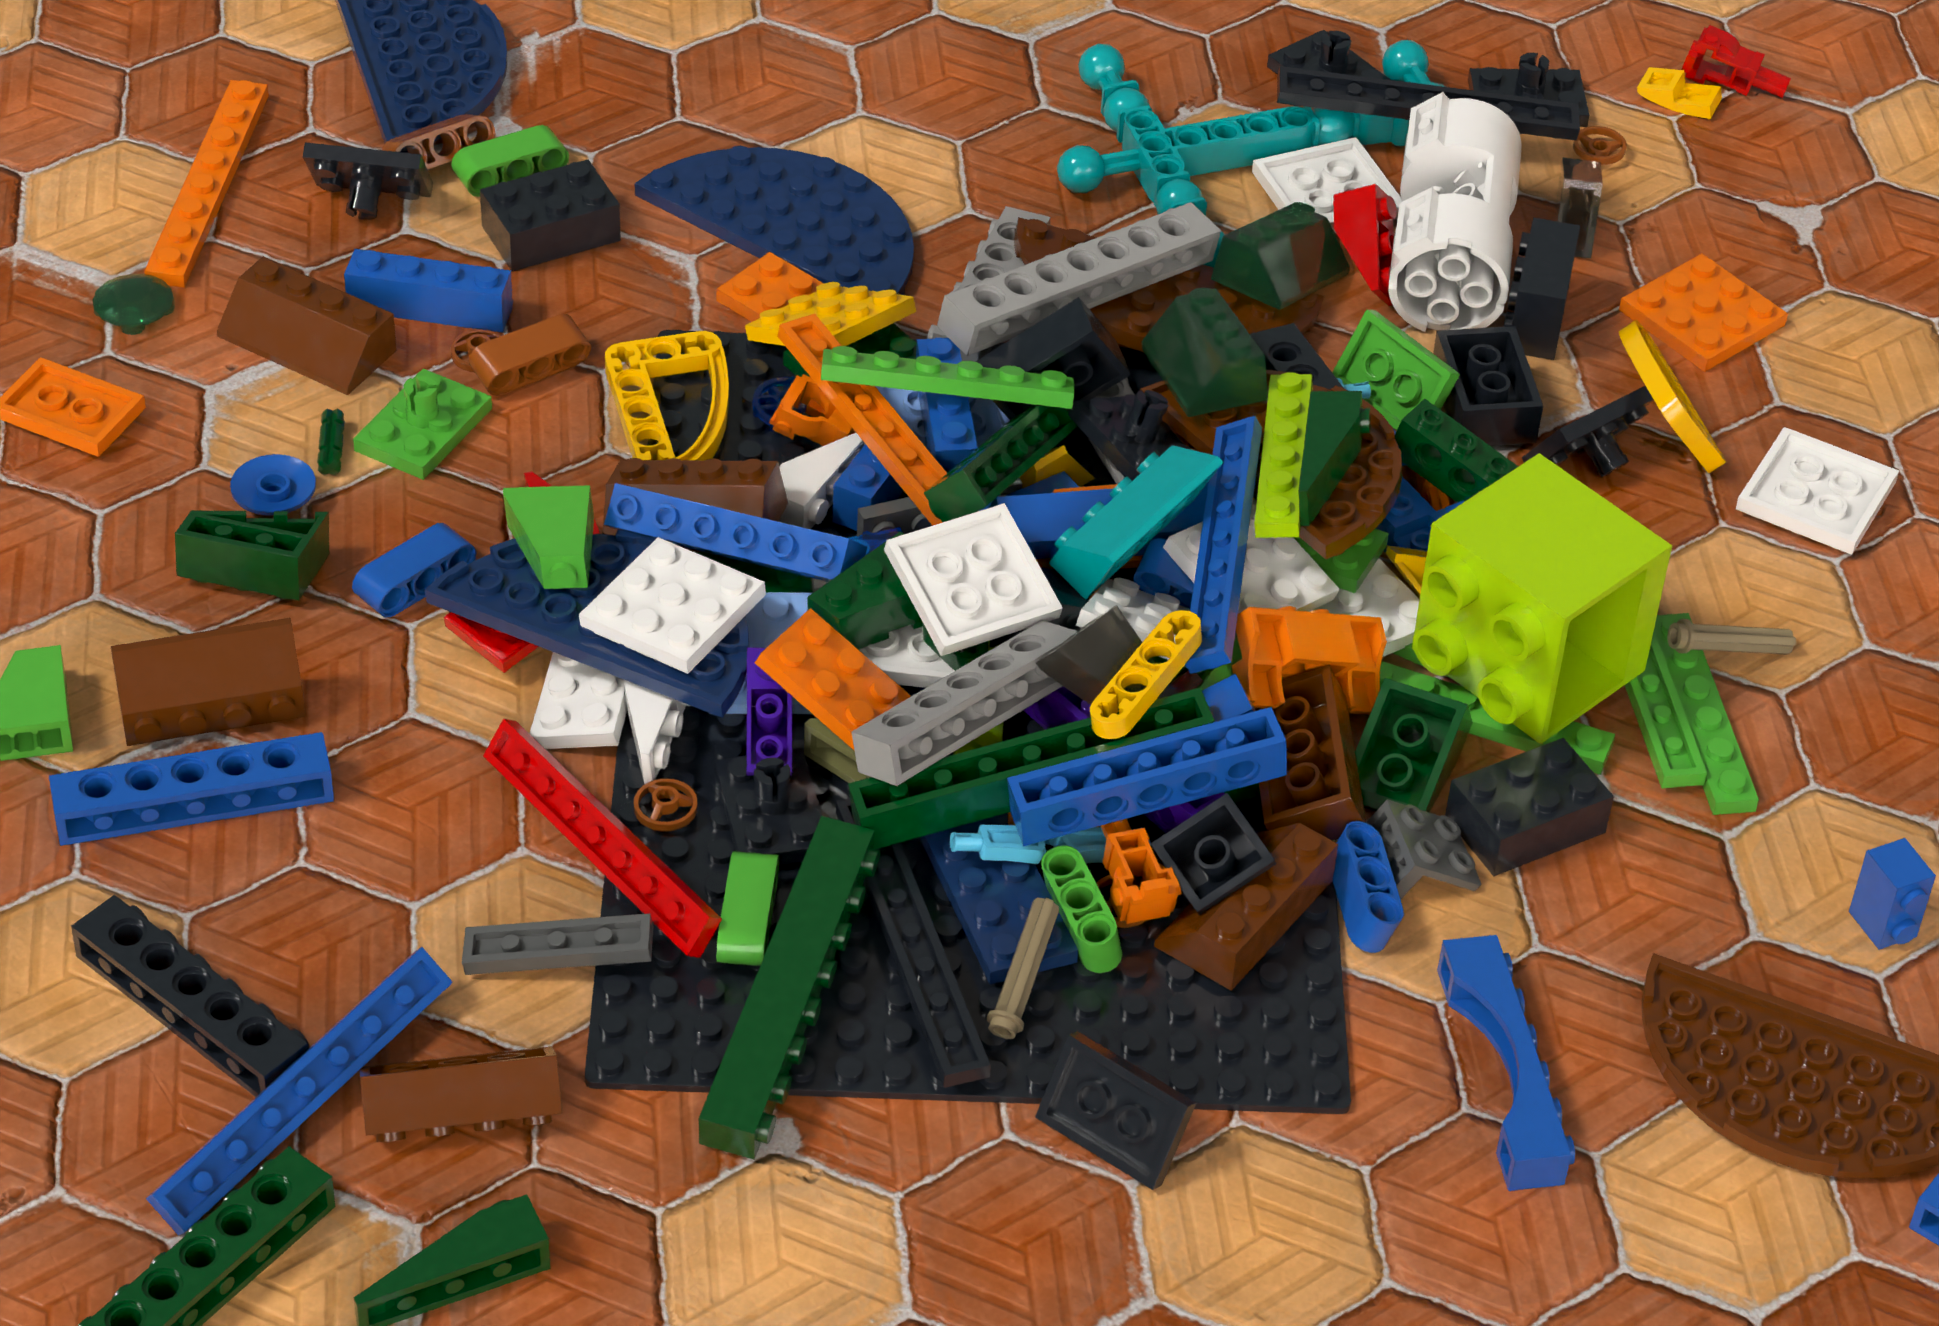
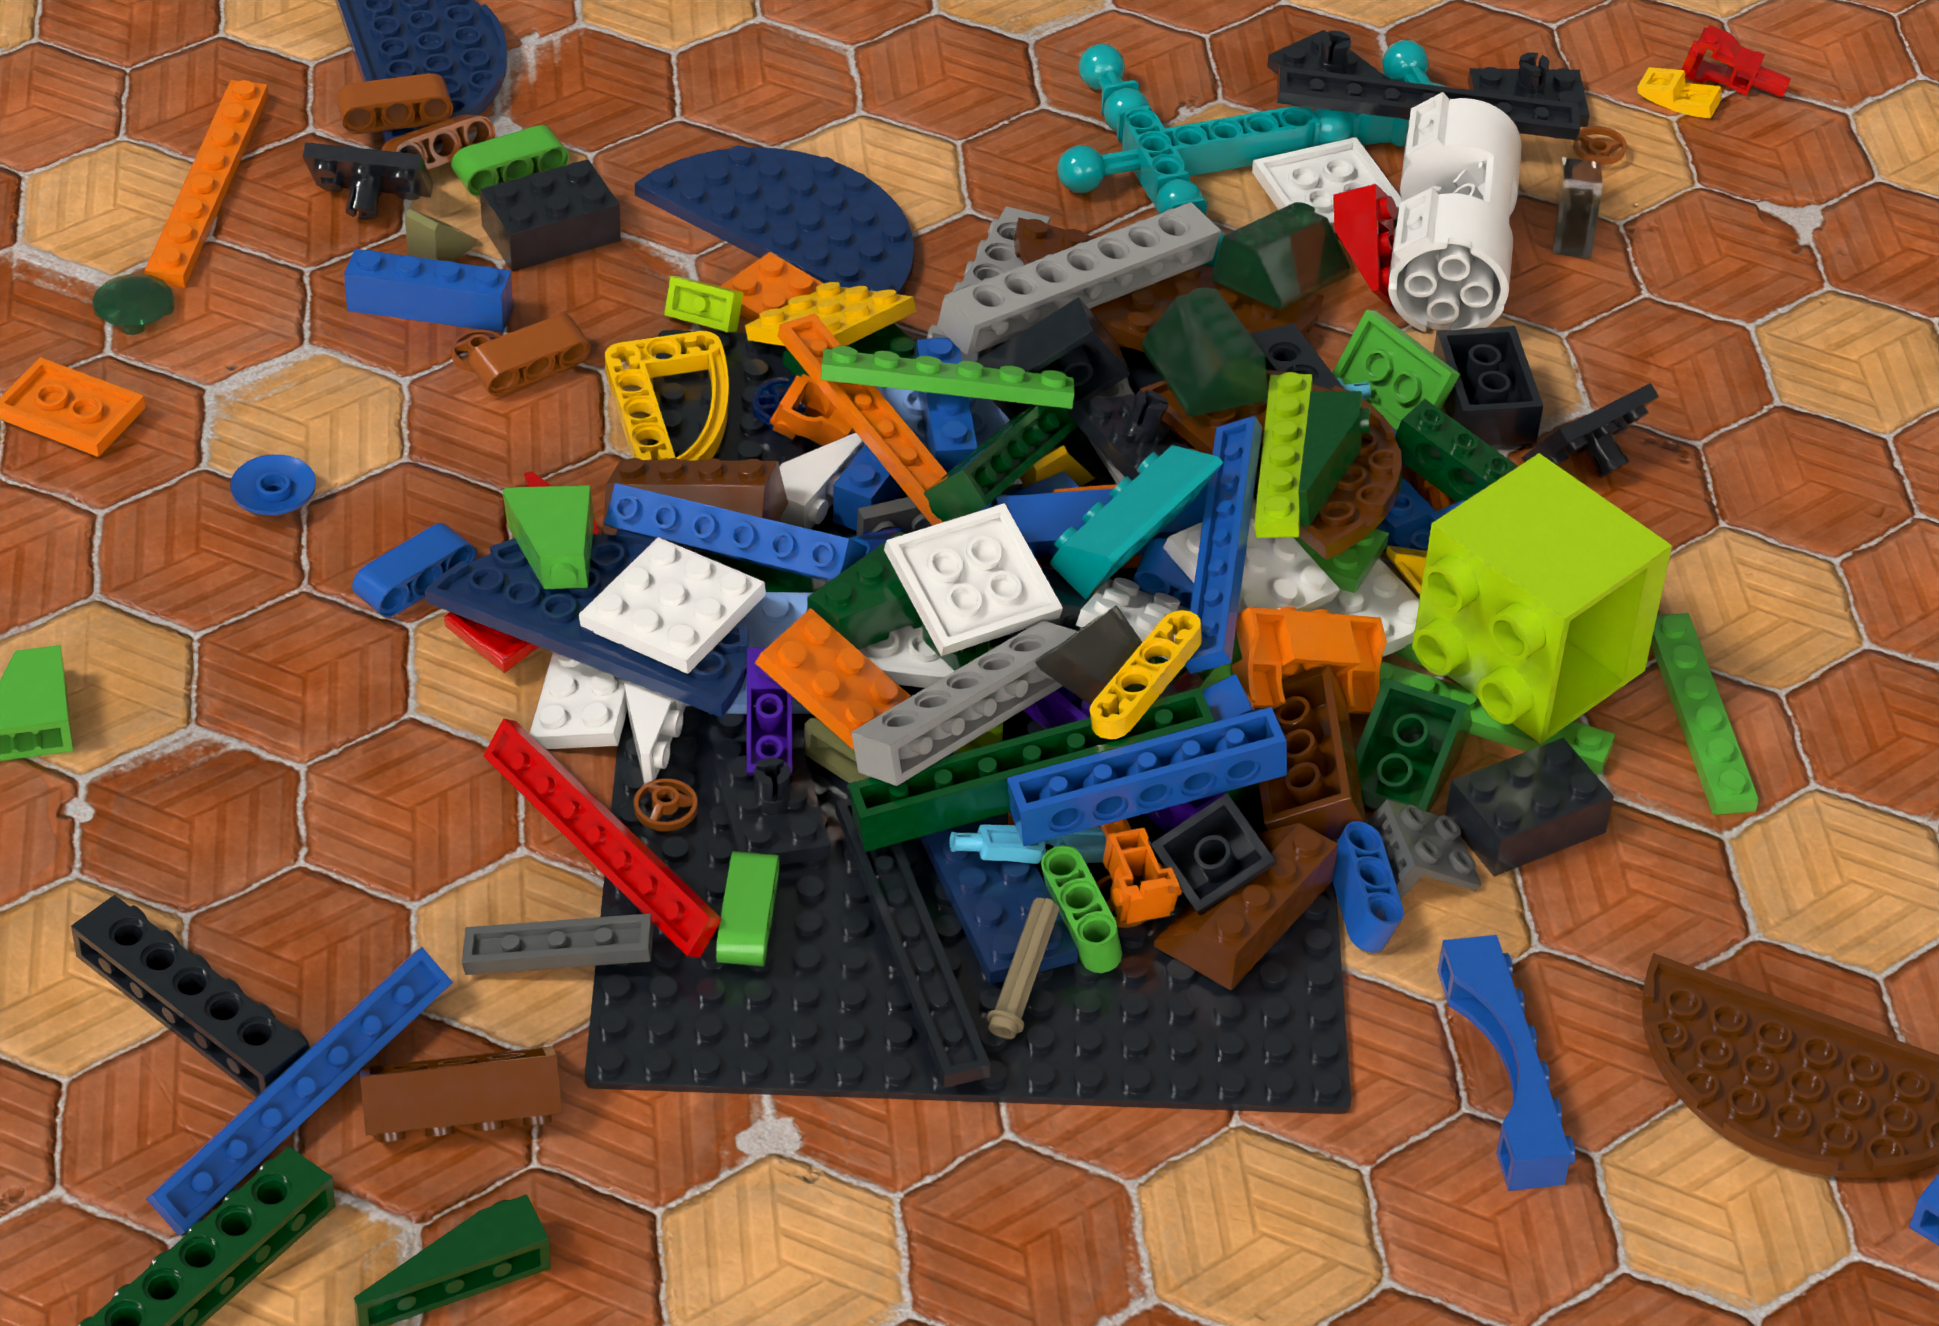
blue brick [49,732,334,846] -> none
reddish brown slope [111,618,305,746] -> none
dark green wedge [175,510,330,601] -> none
reddish brown slope [217,256,397,395] -> none
dark green axle [317,408,345,476] -> none
bright green plate [353,368,492,480] -> none
dark green brick [698,816,880,1160] -> none
black plate [1035,1031,1196,1190] -> none
black brick [1504,217,1580,360] -> none
orange plate [1619,253,1788,372] -> none
yellow beam [1619,320,1726,474] -> none
bright green plate [1625,630,1707,788] -> none
dark tan axle [1667,619,1796,655] -> none
white plate [1736,427,1899,555] -> none
blue brick [1849,838,1936,950] -> none
none -> dark orange beam [337,73,453,134]
none -> olive slope [405,208,478,262]
none -> lime plate [664,276,744,332]

